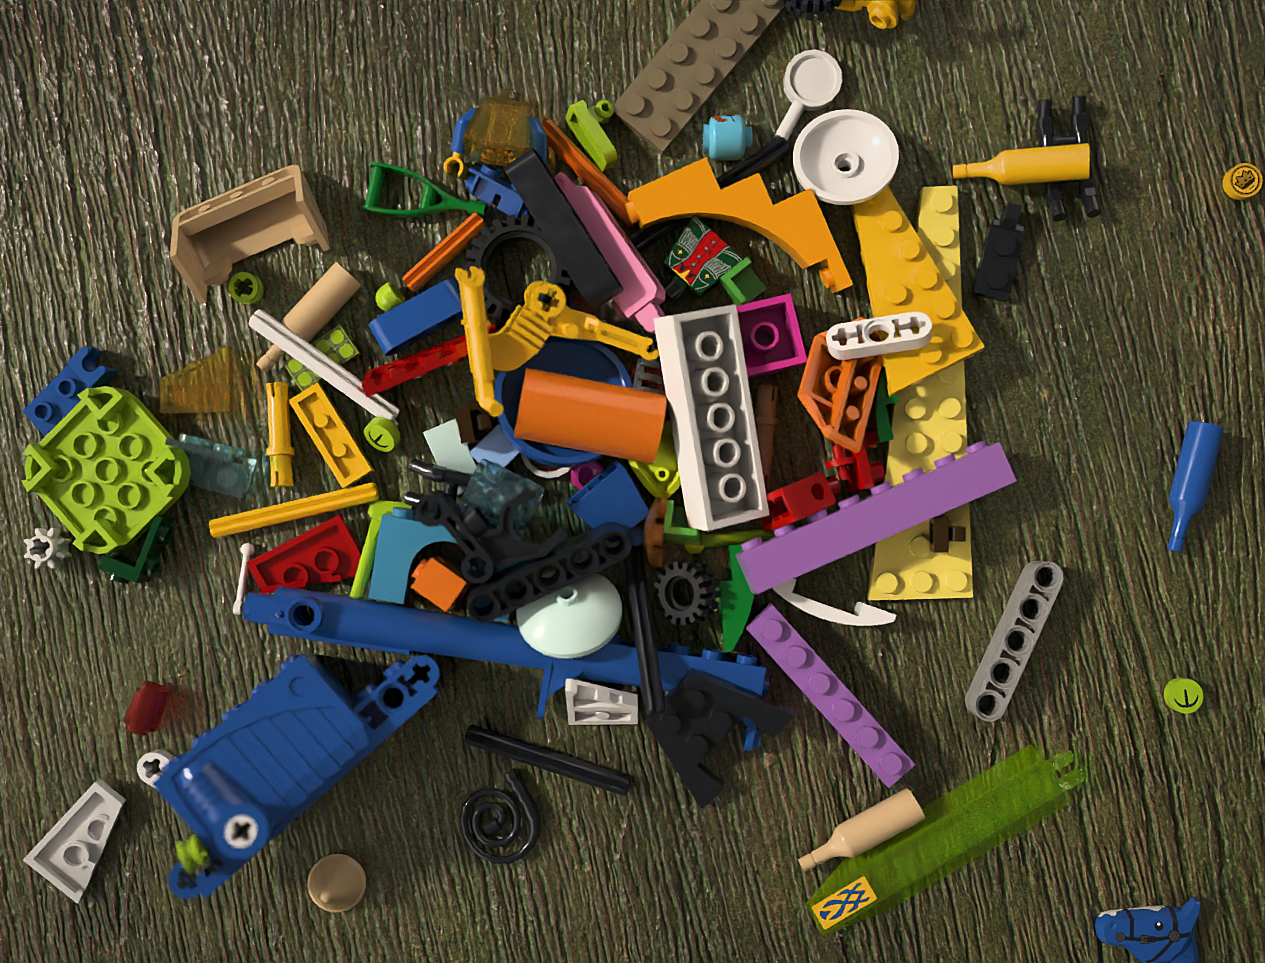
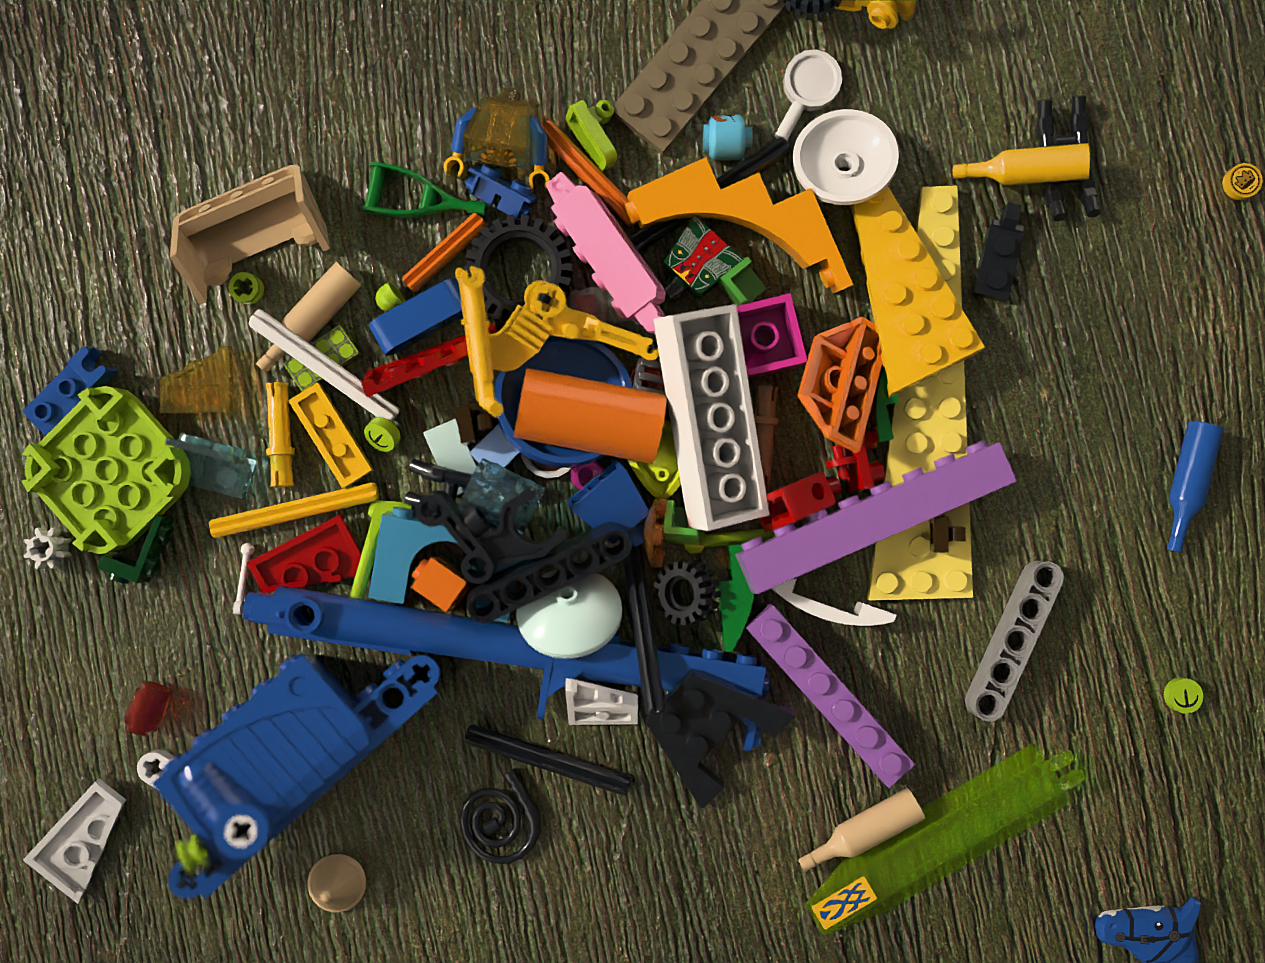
black beam [504,147,624,311] -> none
white beam [826,312,932,360] -> none

